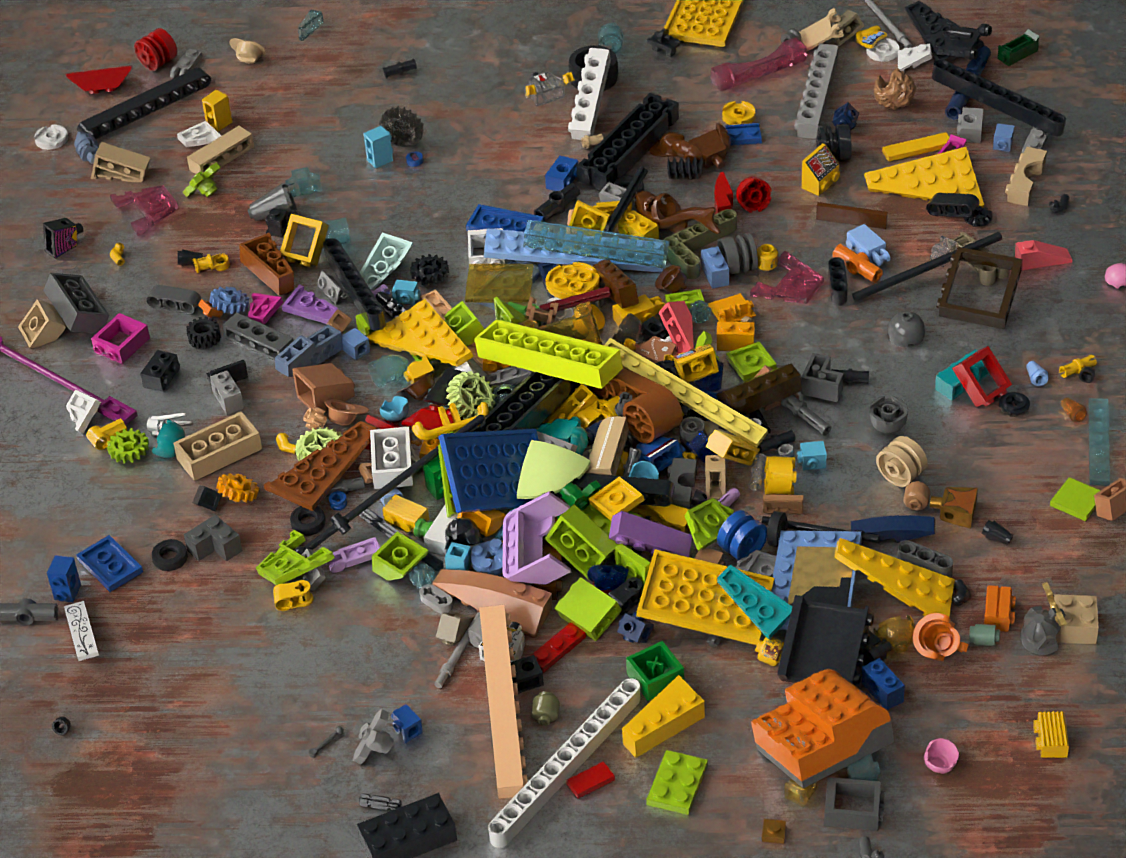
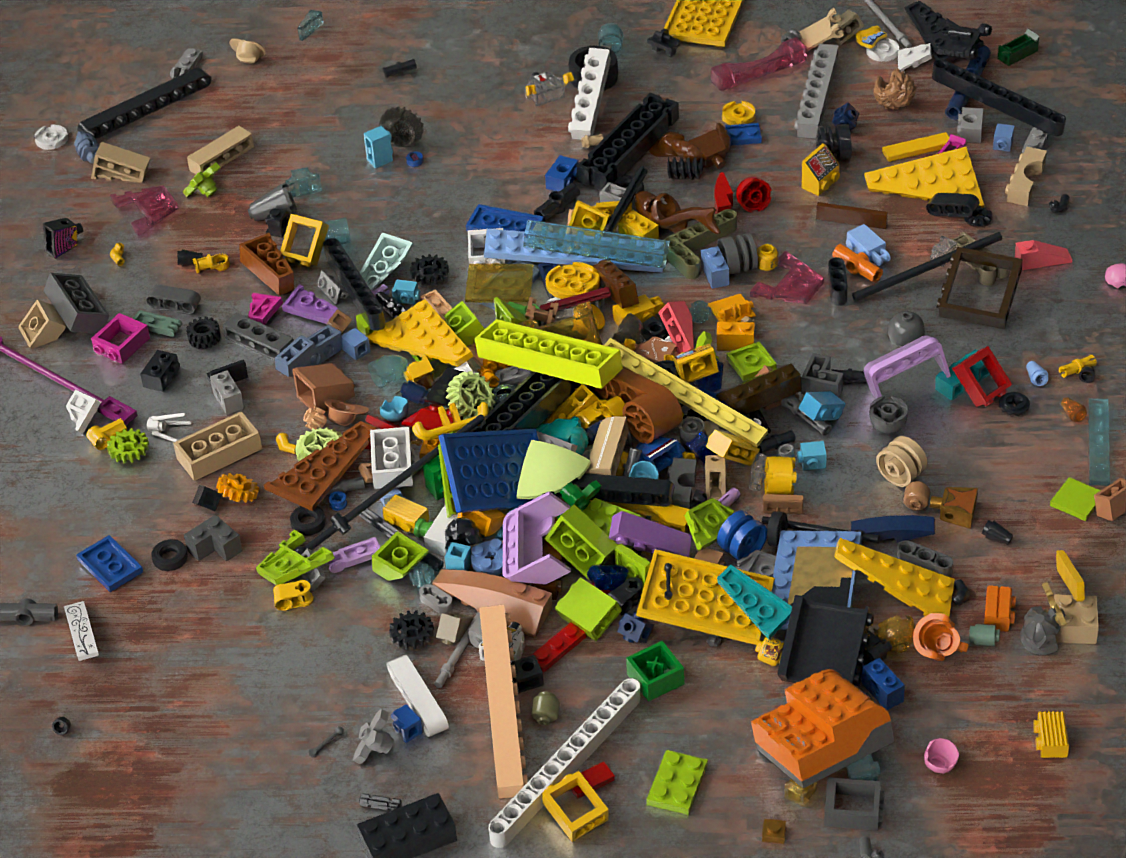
blue brick [47,555,81,602] -> none
red wedge [66,65,133,94] -> none
red wheel [134,28,178,71] -> none
teal cylinder [152,419,185,458] -> none
white wing [177,121,221,147] -> none
orange plate [198,299,224,318] -> none
yellow brick [202,90,232,132] -> none
medium blue gear [209,286,249,314] -> none
yellow plate [588,476,644,521] -> none
dark grey pin [615,392,632,417] -> none
yellow wedge [622,675,705,758] -> none
reddish brown piece [655,265,687,294] -> none
lime plate [665,289,704,309] -> none
none -> sand green hinge [133,310,183,337]
none -> white beam [387,655,449,737]
none -> black gear [389,610,434,650]
none -> dark blue brick [400,380,429,404]
none -> light orange axle [477,366,499,388]
none -> yellow window [542,771,609,842]
none -> black hinge [664,563,673,600]
none -> dark azure brick [799,391,846,421]
none -> lavender windscreen [864,335,951,399]
none -> yellow tile [1056,550,1085,602]

